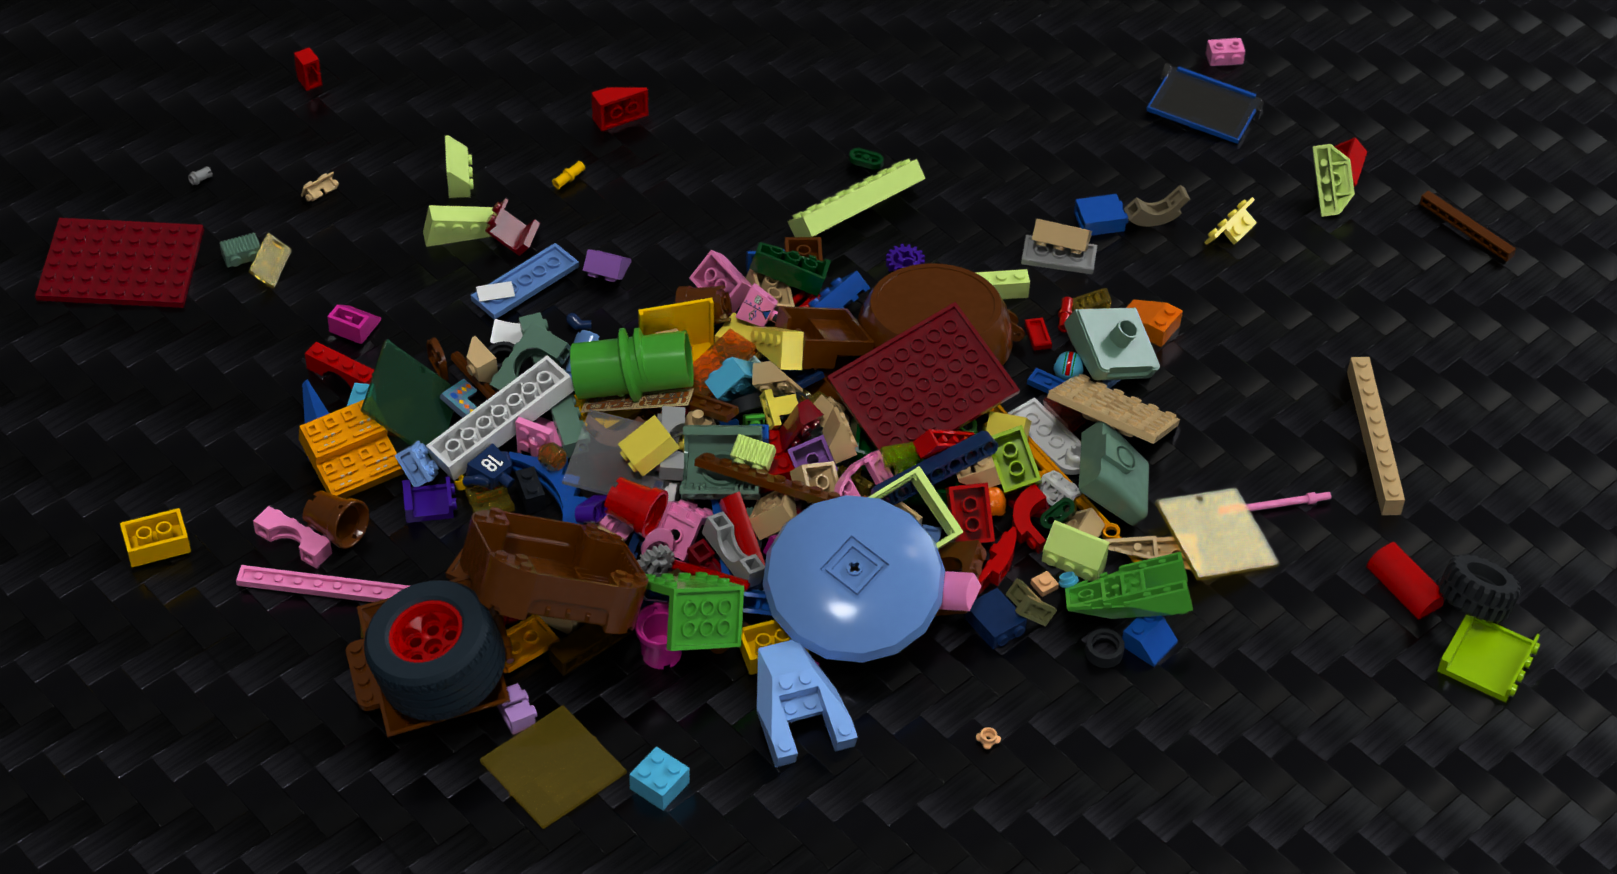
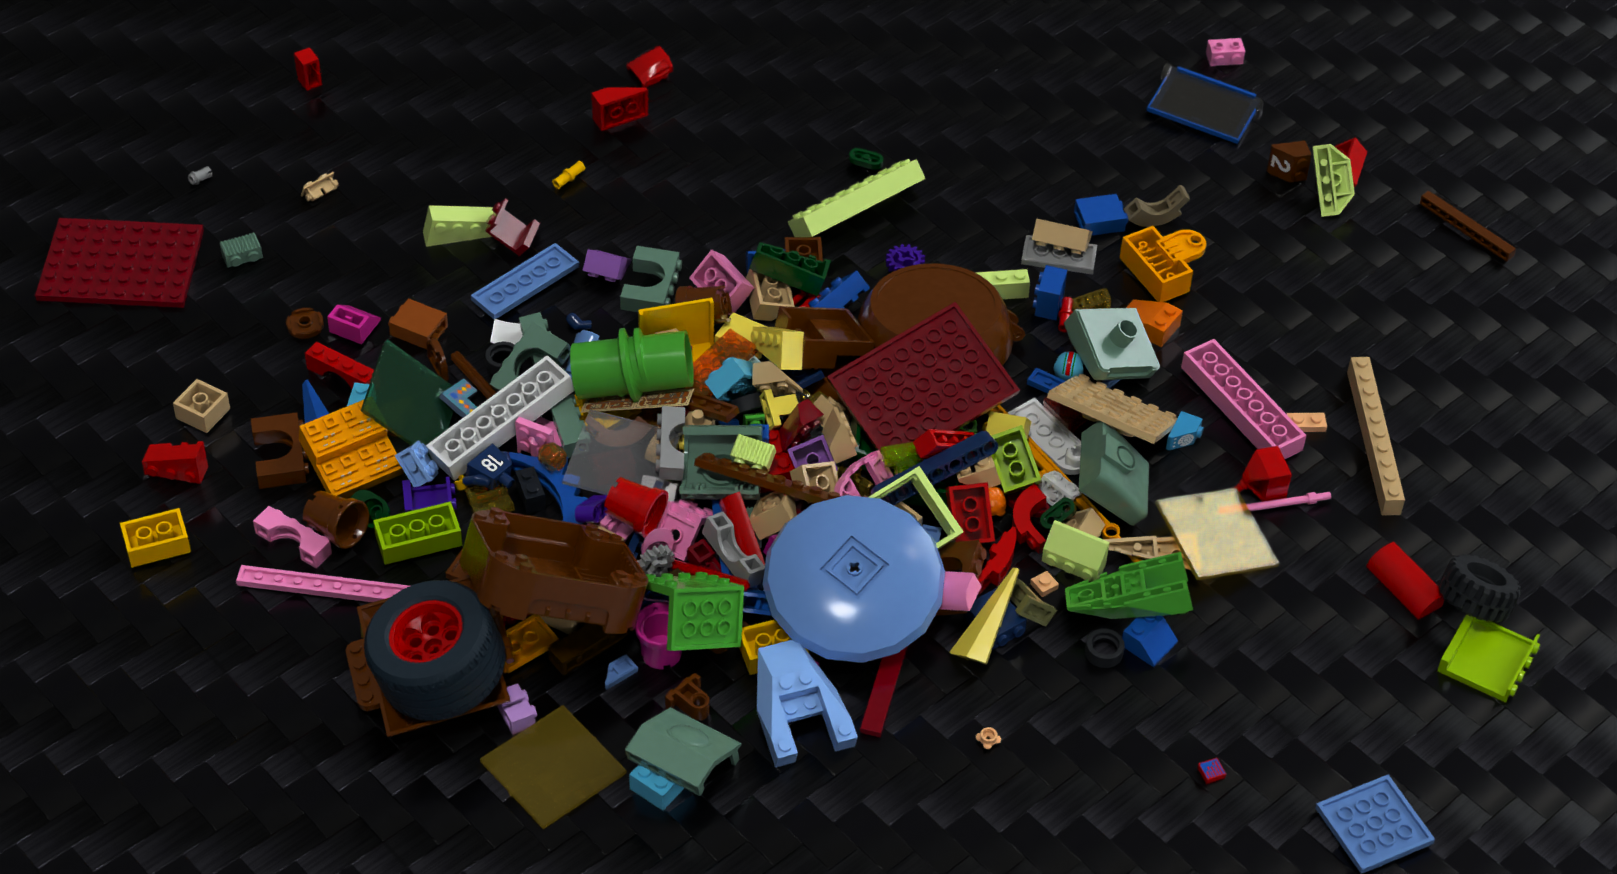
clear yellow piece [249,233,292,288] -> none
yellowish green slope [445,135,474,198] -> none
tan slope [466,336,498,383] -> none
white sticker [476,281,515,302] -> none
light yellow brick [618,415,680,476] -> none
bright pink torso [735,283,778,327] -> none
red tile [1025,317,1052,351] -> none
medium azure plate [1059,571,1079,588] -> none
light yellow bracket [1204,197,1257,245] -> none
none -> red wedge [142,441,208,484]
none -> tan brick [173,379,230,433]
none -> reddish brown arch [251,412,309,489]
none -> reddish brown tile [286,308,324,339]
none -> dark green piece [351,490,390,528]
none -> lime brick [373,502,462,565]
none -> dark orange brick [388,298,448,349]
none -> medium blue tile [605,654,638,689]
none -> sand green arch [620,246,682,312]
none -> sand green panel [625,707,742,796]
none -> red slope [627,46,673,88]
none -> reddish brown pin [665,673,709,721]
none -> dark red tile [860,646,908,737]
none -> light yellow wedge [950,568,1019,665]
none -> blue slope [1033,265,1067,320]
none -> light orange brick [1120,226,1206,302]
none -> dark azure slope [1166,411,1204,450]
none -> bright pink brick [1181,339,1307,459]
none -> tile [1197,758,1226,784]
none -> red piece [1233,446,1292,502]
none -> reddish brown slope [1267,141,1312,182]
none -> light nougat plate [1287,413,1327,432]
none -> medium blue plate [1315,775,1435,874]

